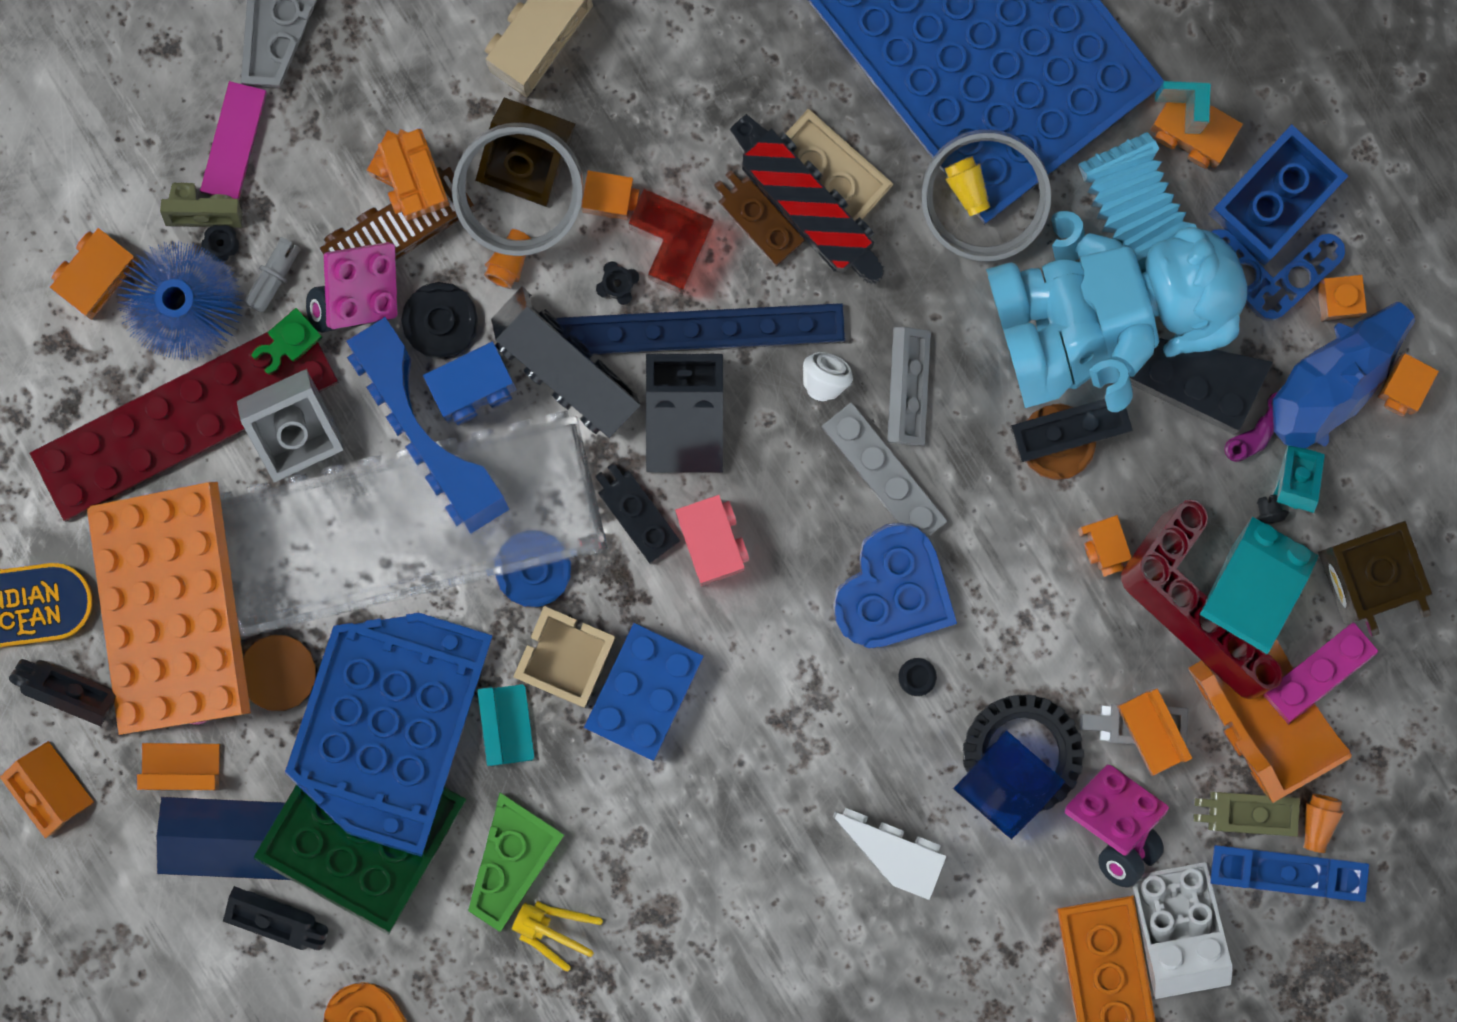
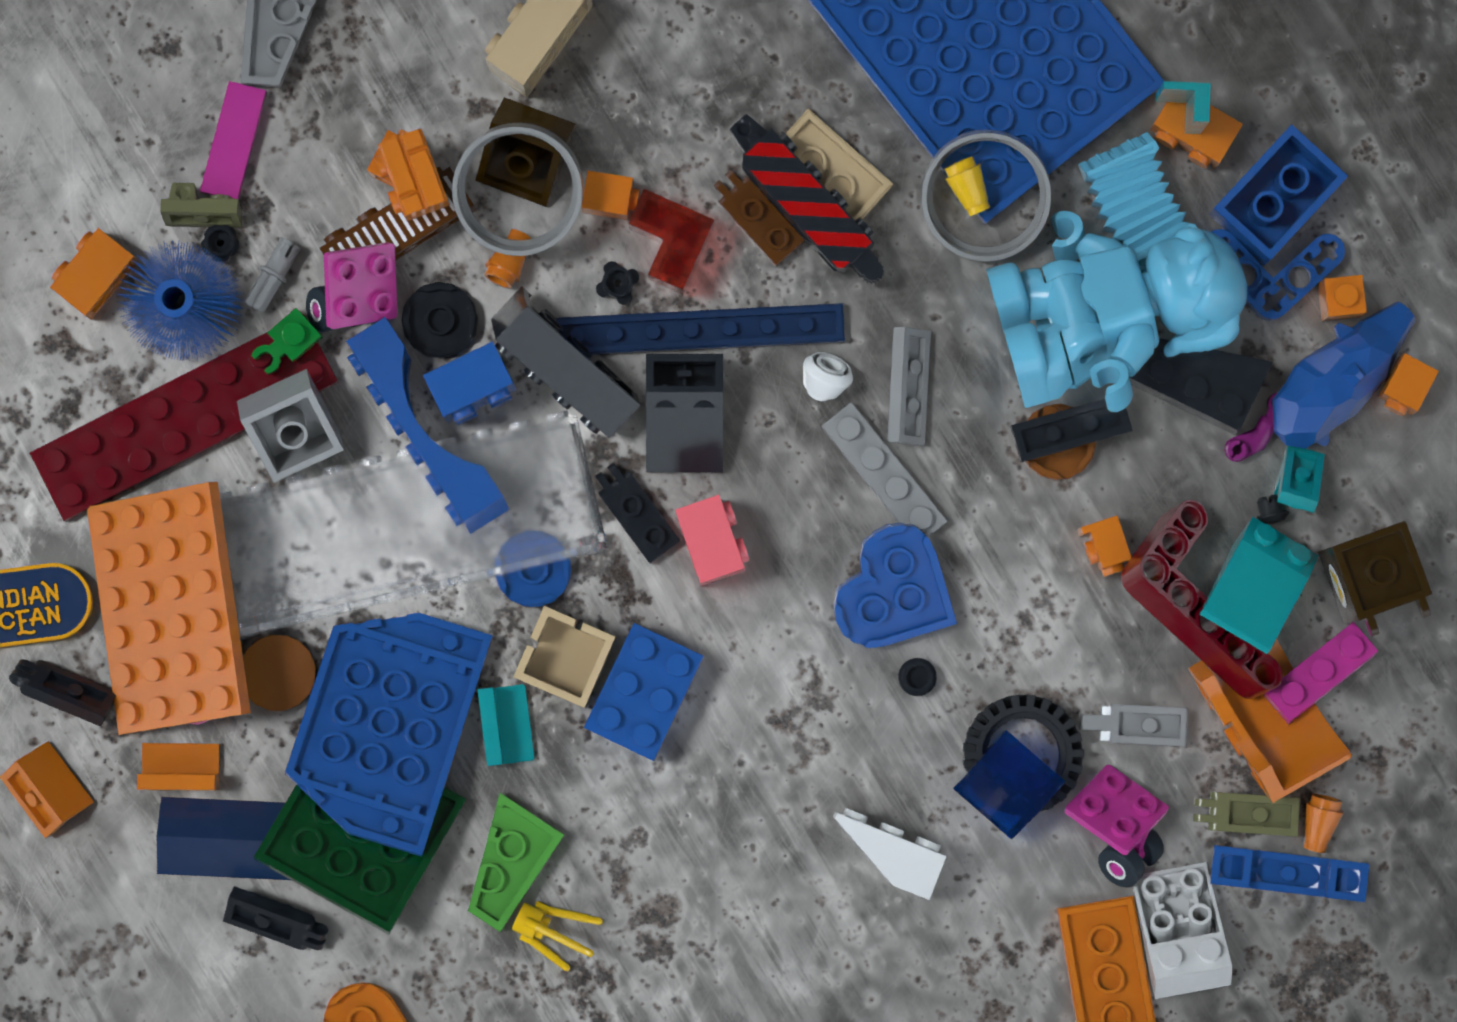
orange panel [1117,688,1193,776] -> none

